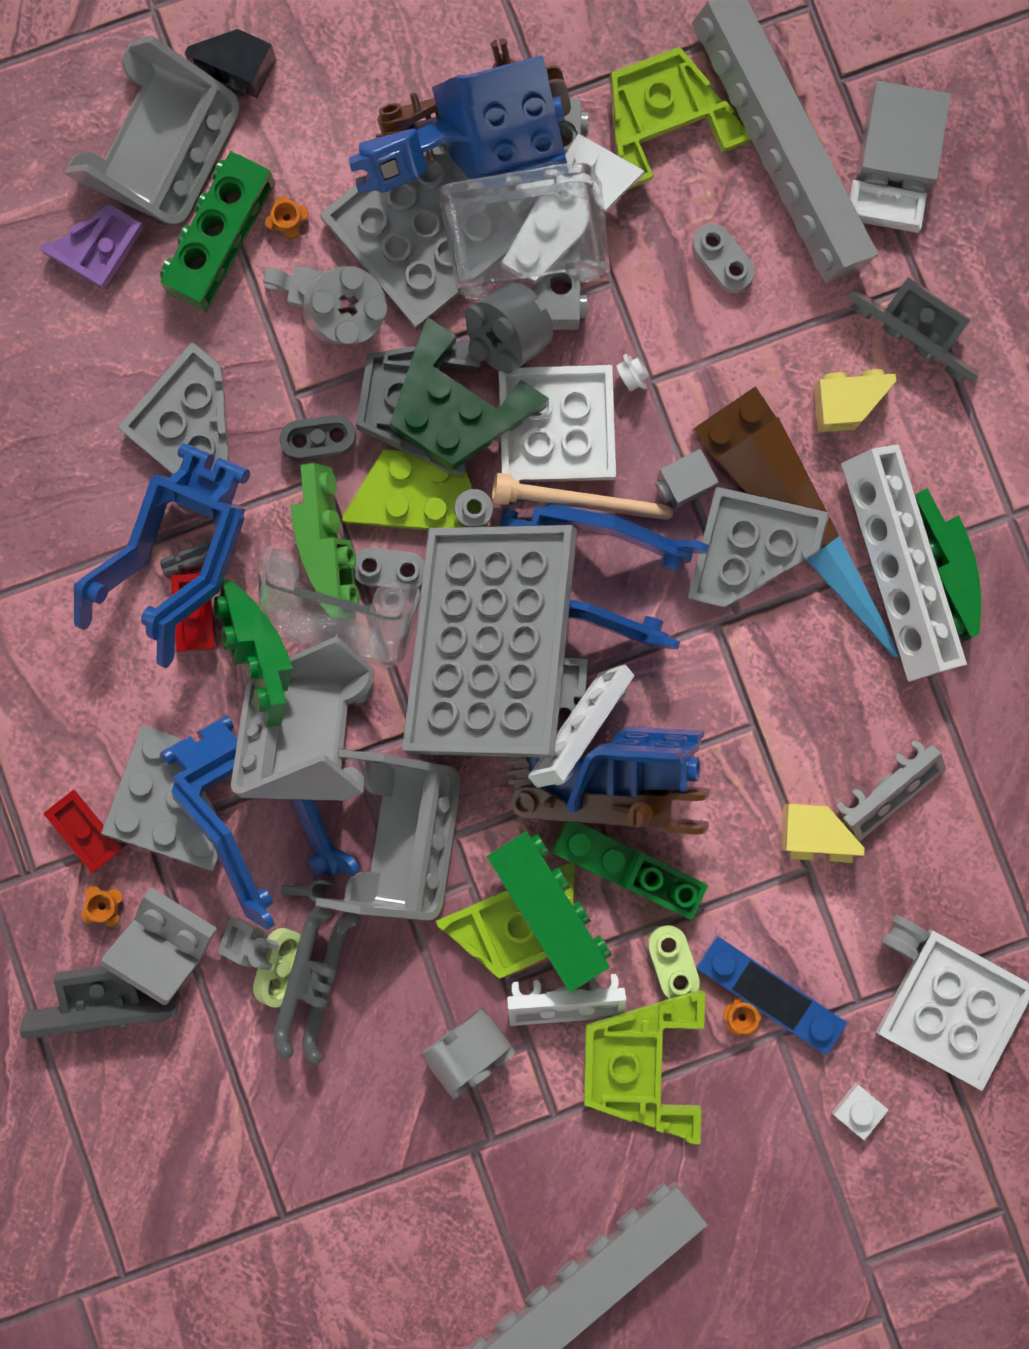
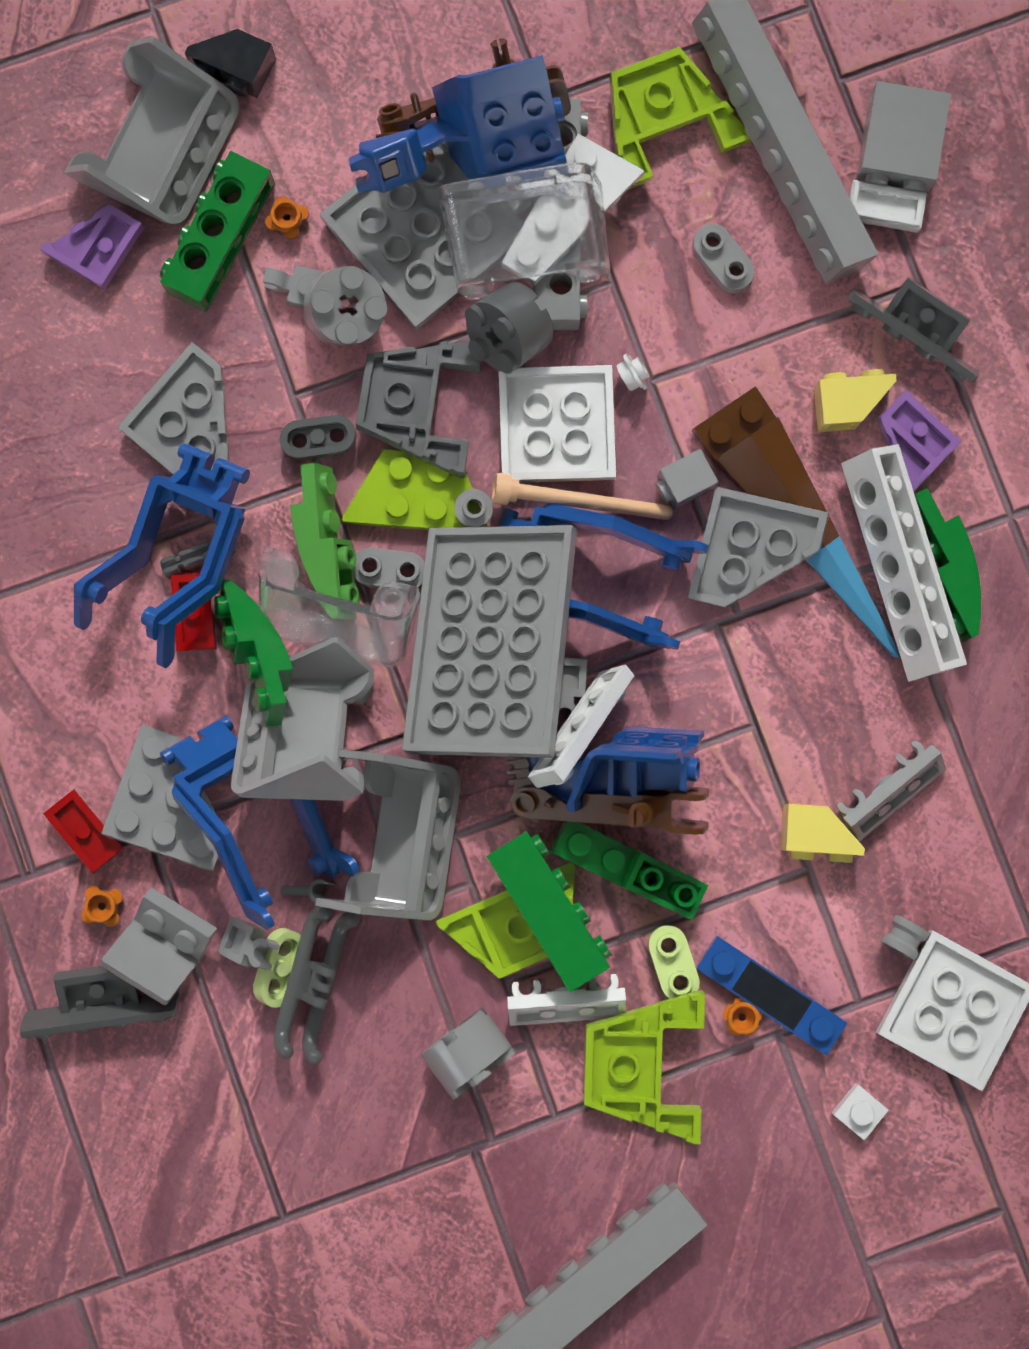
dark green wing [390,318,549,471] -> none
none -> medium lavender wing [877,390,962,492]

